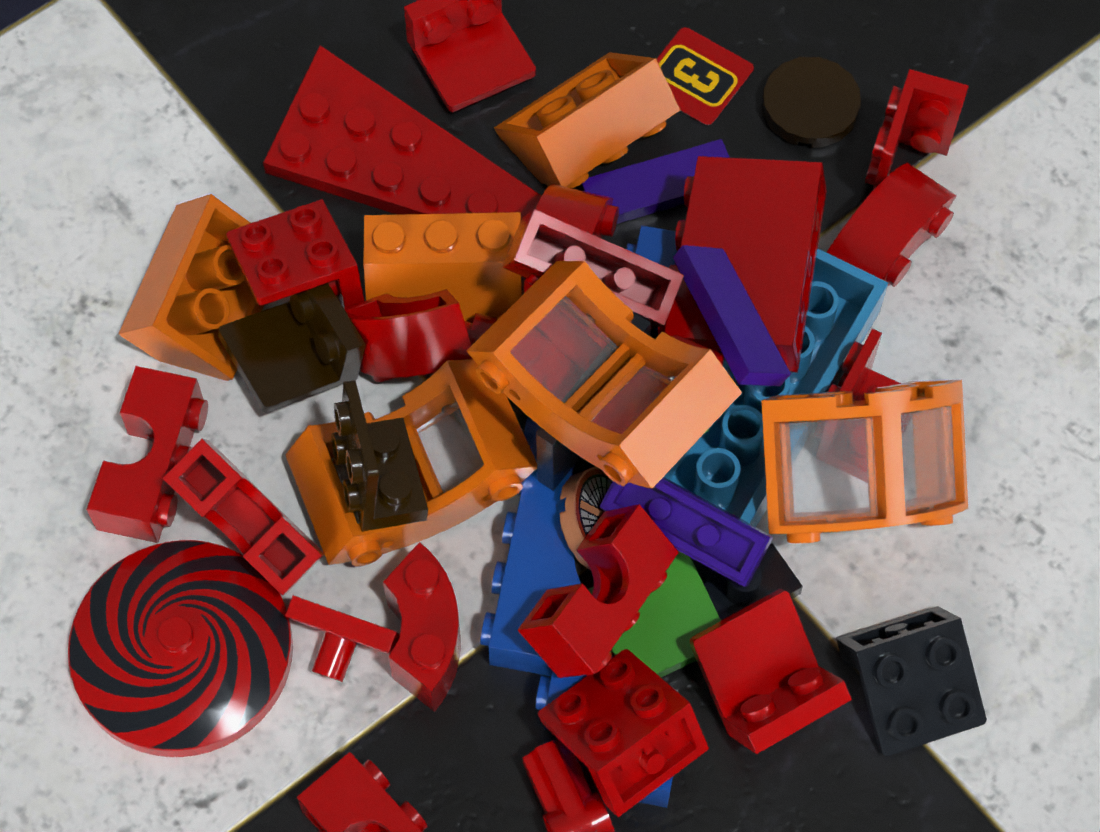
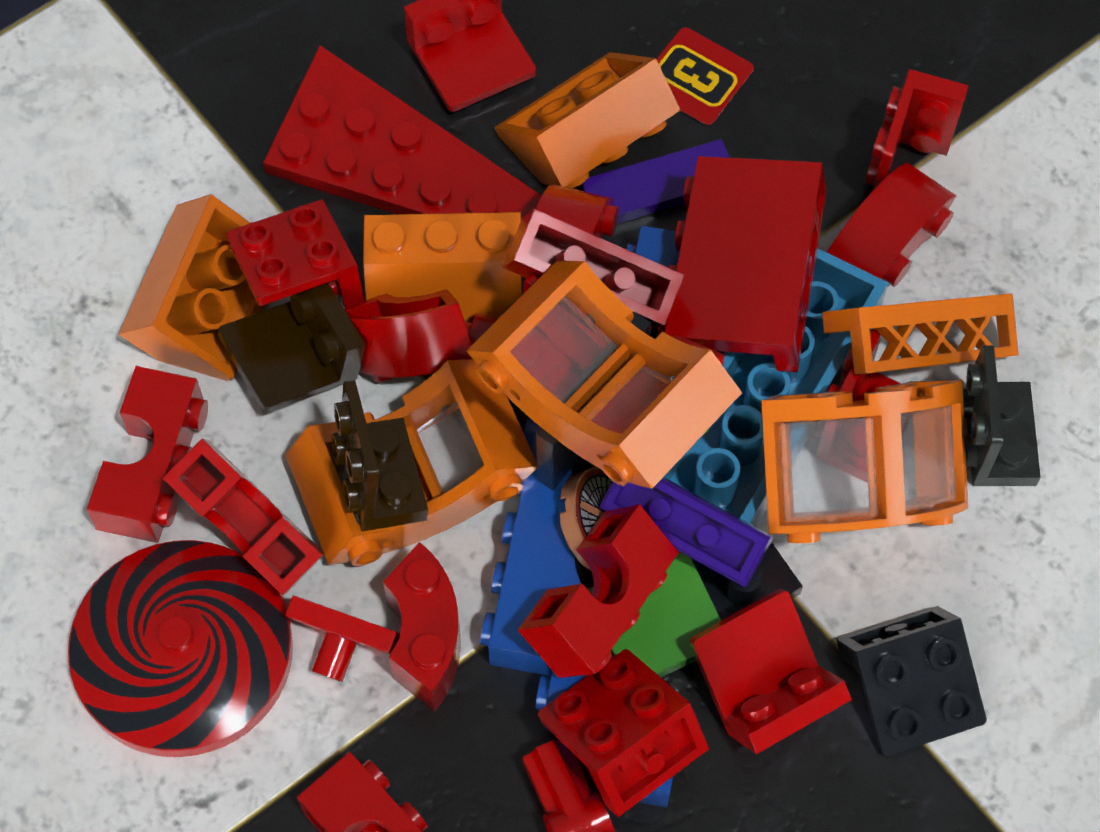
dark purple tile [673,245,791,386] -> none
dark brown tile [762,57,861,148] -> none
none -> orange fence [822,293,1019,374]
none -> pearl dark grey bracket [963,345,1041,486]

